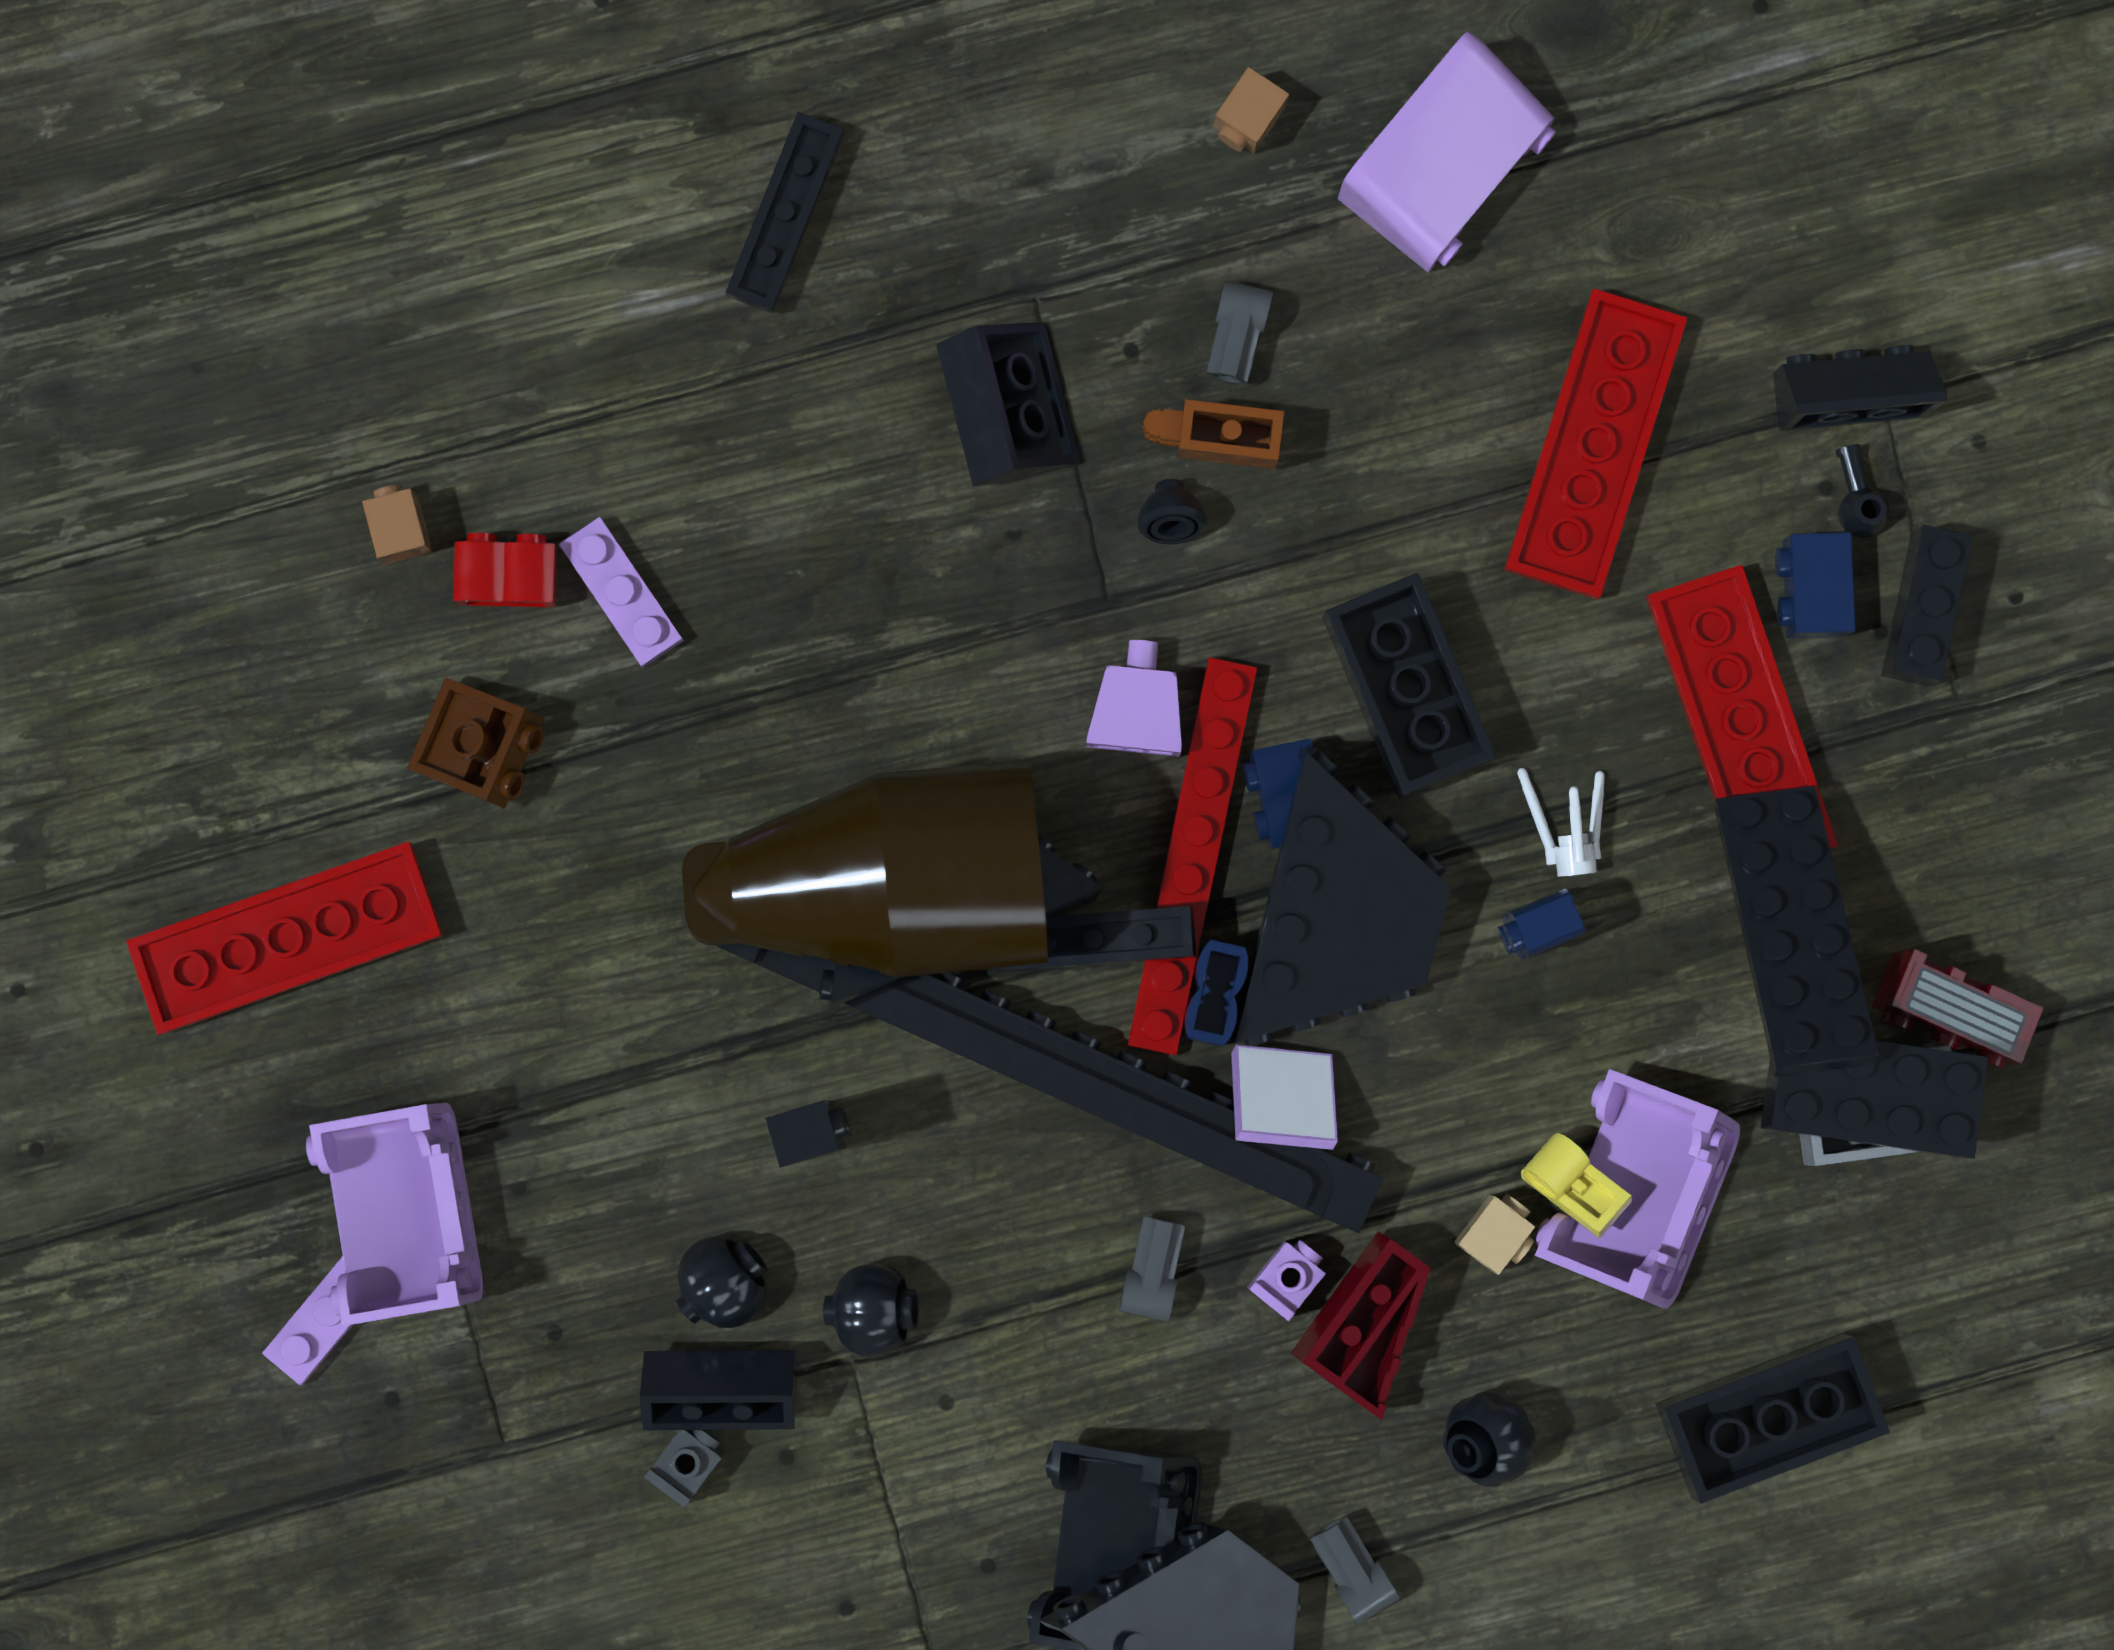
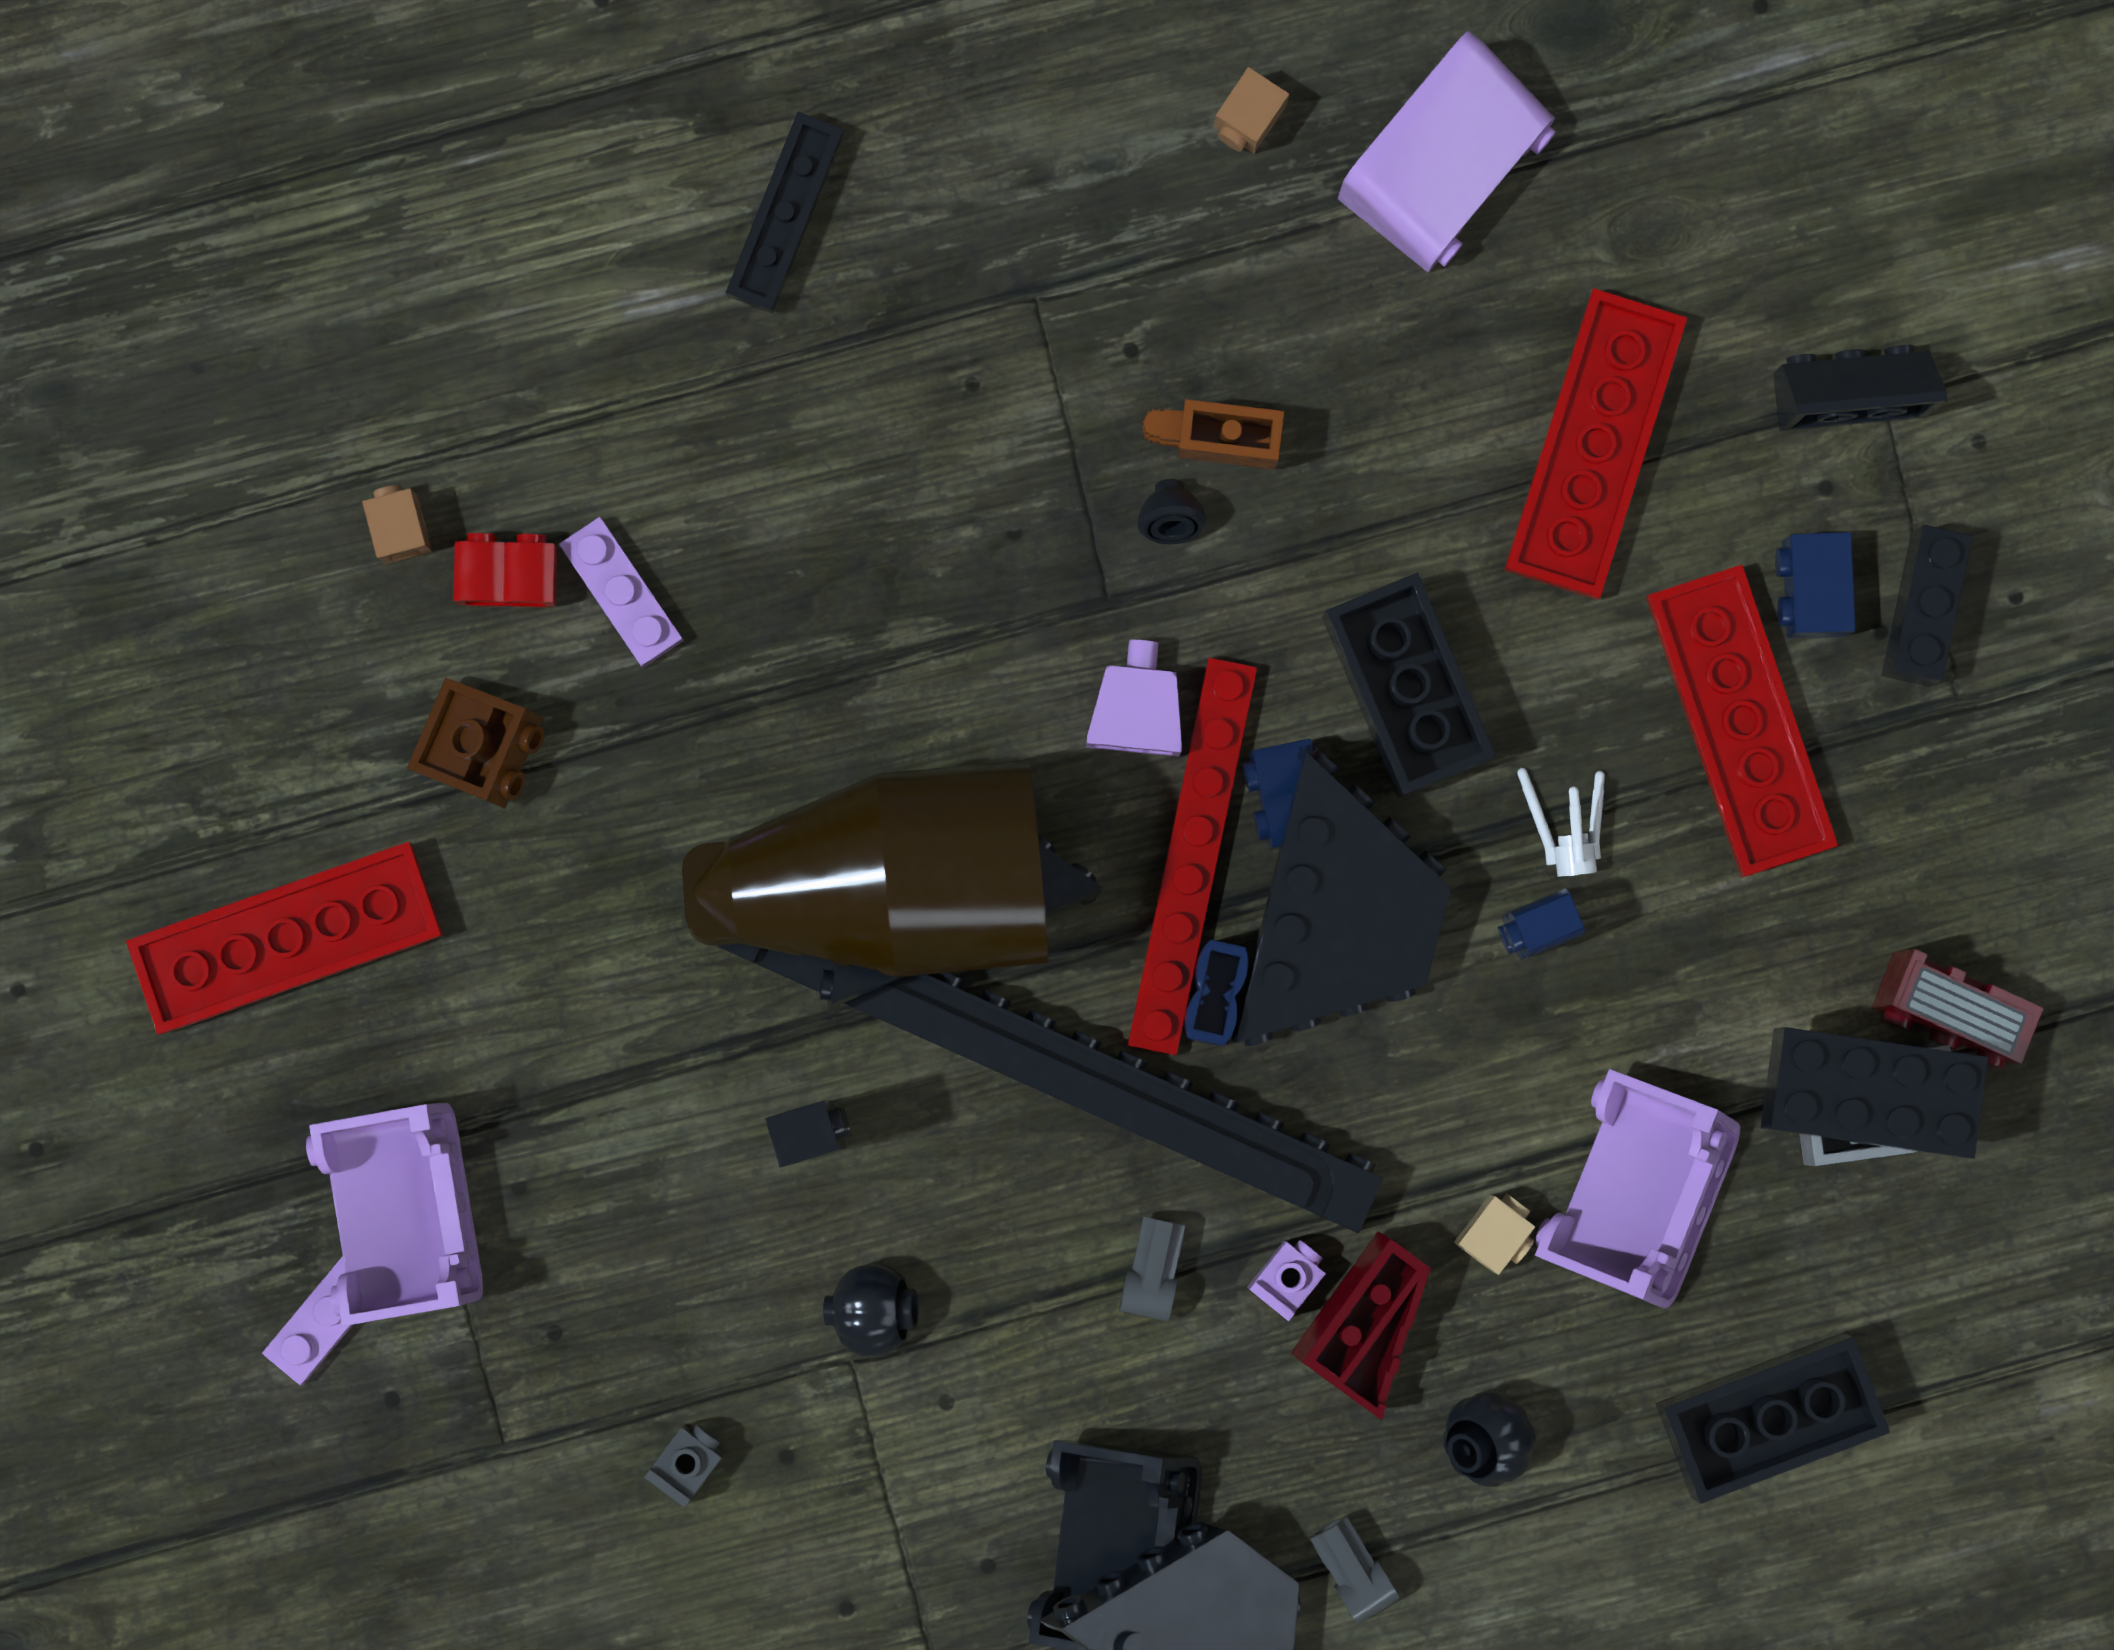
black brick [640,1349,797,1430] -> none
black plant [676,1236,768,1328] -> none
black slope [936,322,1081,486] -> none
black plate [997,906,1196,972] -> none
dark grey piece [1206,280,1273,385] -> none
white tile [1231,1045,1338,1150] -> none
light yellow plate [1521,1133,1632,1239] -> none
black plate [1714,786,1879,1077] -> none
black bar [1835,444,1889,538] -> none

